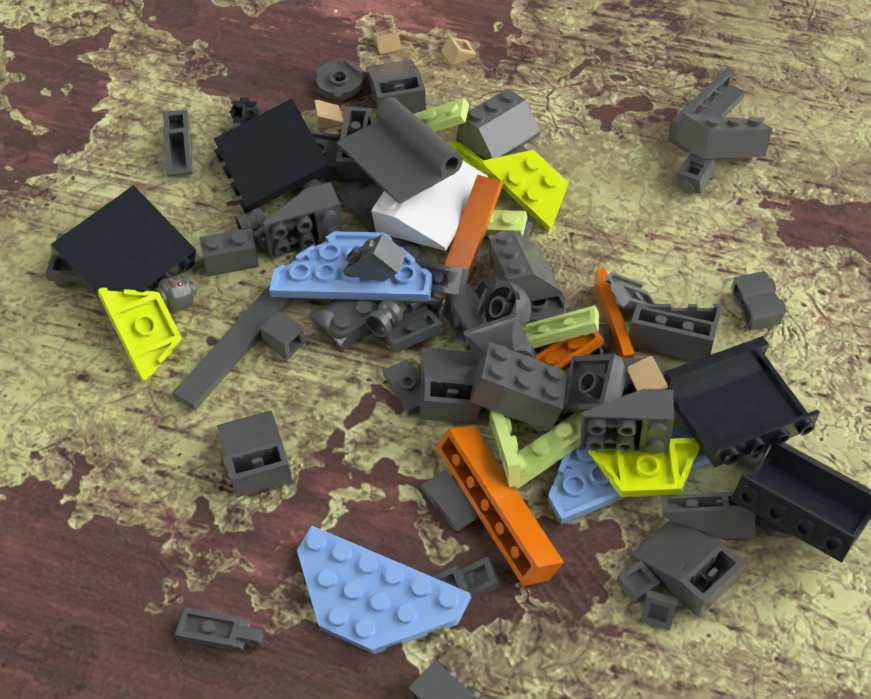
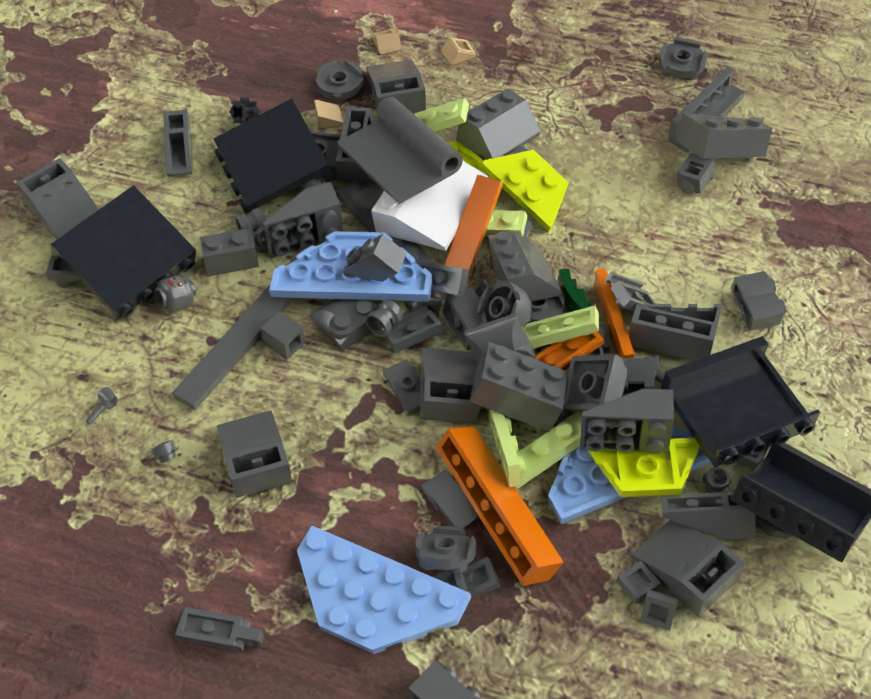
neon yellow wing [98,288,182,383] -> none
tan slope [626,356,668,391] -> none
none -> dark grey slope [16,158,99,238]
none -> dark grey hand [86,387,118,424]
none -> dark grey plate [151,439,179,463]
none -> dark grey plate [415,526,476,573]
none -> dark green slope [558,268,592,312]
none -> dark grey plate [659,38,707,80]
none -> dark grey plate [702,467,732,493]

